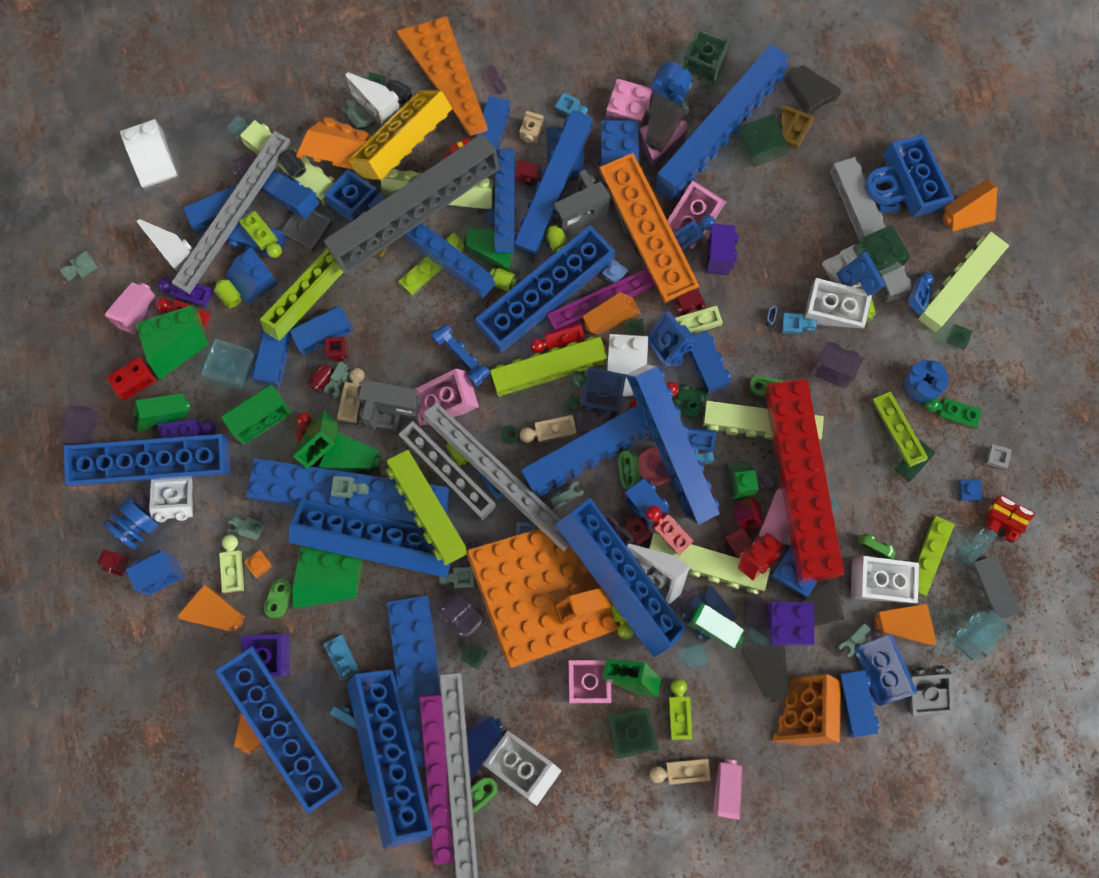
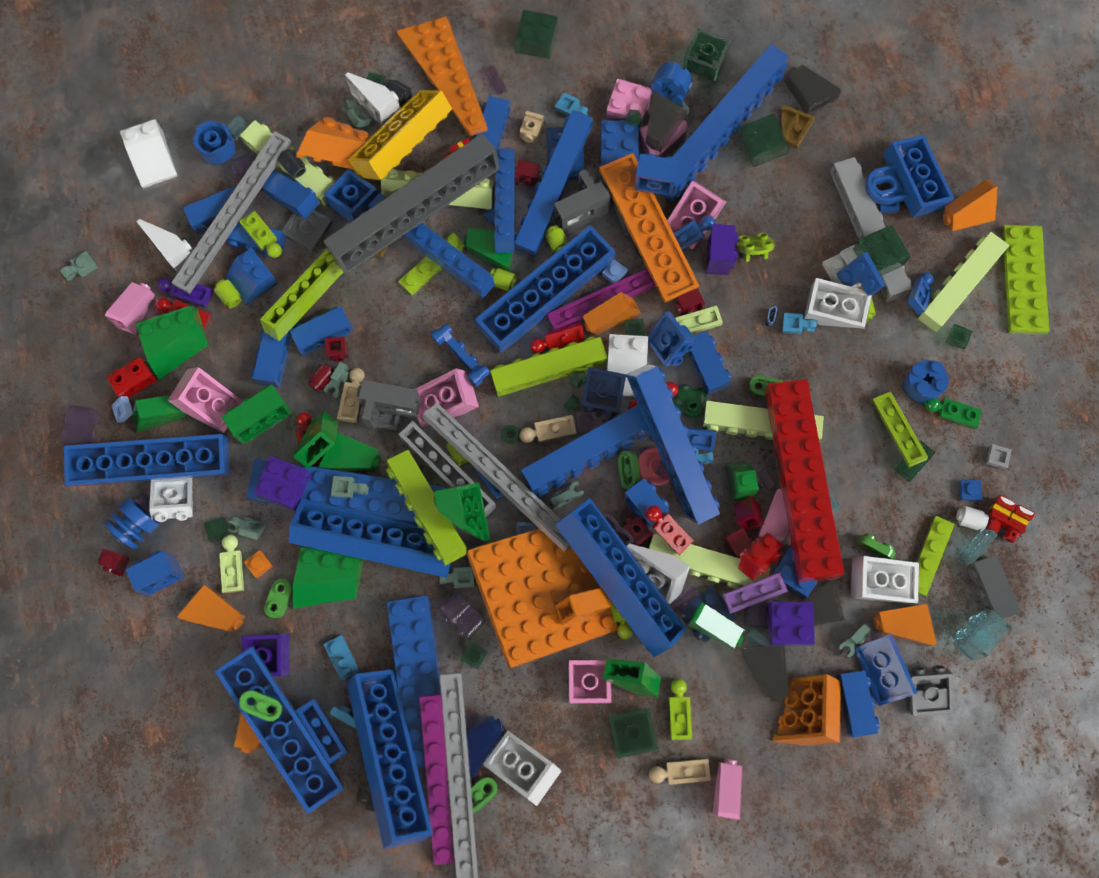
dark purple plate [158,420,216,439] -> none
clear light blue brick [201,339,256,391] -> none
clear light blue tile [683,644,709,669] -> none
clear purple brick [810,342,864,389] -> none
none -> light blue plate [112,396,133,422]
none -> bright pink slope [167,367,242,433]
none -> blue brick [193,121,236,166]
none -> clear green plate [204,517,230,543]
none -> bright green plate [240,690,282,721]
none -> dark purple brick [253,456,312,512]
none -> blue brick [296,699,350,765]
none -> green wedge [434,482,491,542]
none -> clear green brick [515,10,558,59]
none -> clear green plate [625,110,643,126]
none -> blue brick [634,153,679,196]
none -> medium lavender tile [722,572,788,613]
none -> lime plate [737,233,774,262]
none -> white brick [956,506,989,530]
none -> lime plate [1002,225,1050,334]

